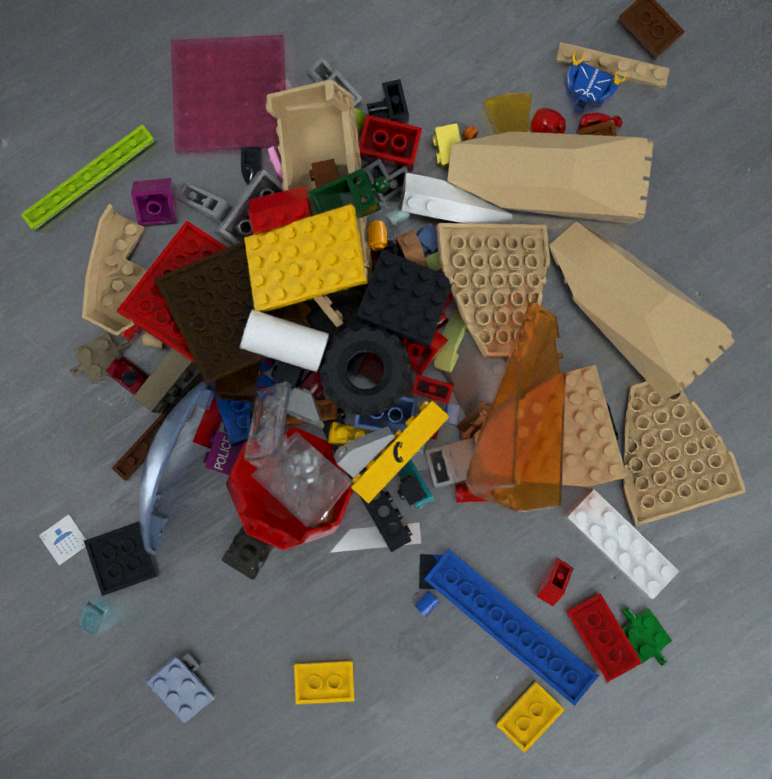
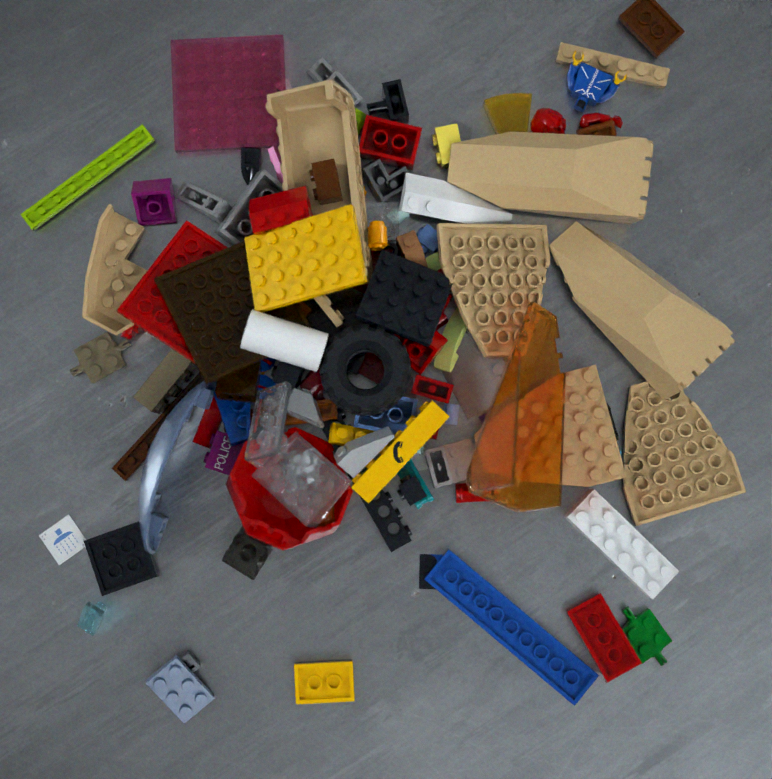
dark red piece [105,356,150,395] -> none
tan piece [143,331,166,350] -> none
dark green slope [309,168,389,219] -> none
white sticker [330,522,421,553] -> none
blue piece [414,591,440,617] -> none
medium nougat hinge [456,401,496,439] -> none
orange plate [462,125,479,141] -> none
yellow plate [496,681,565,753] -> none
red slope [537,558,574,607] -> none

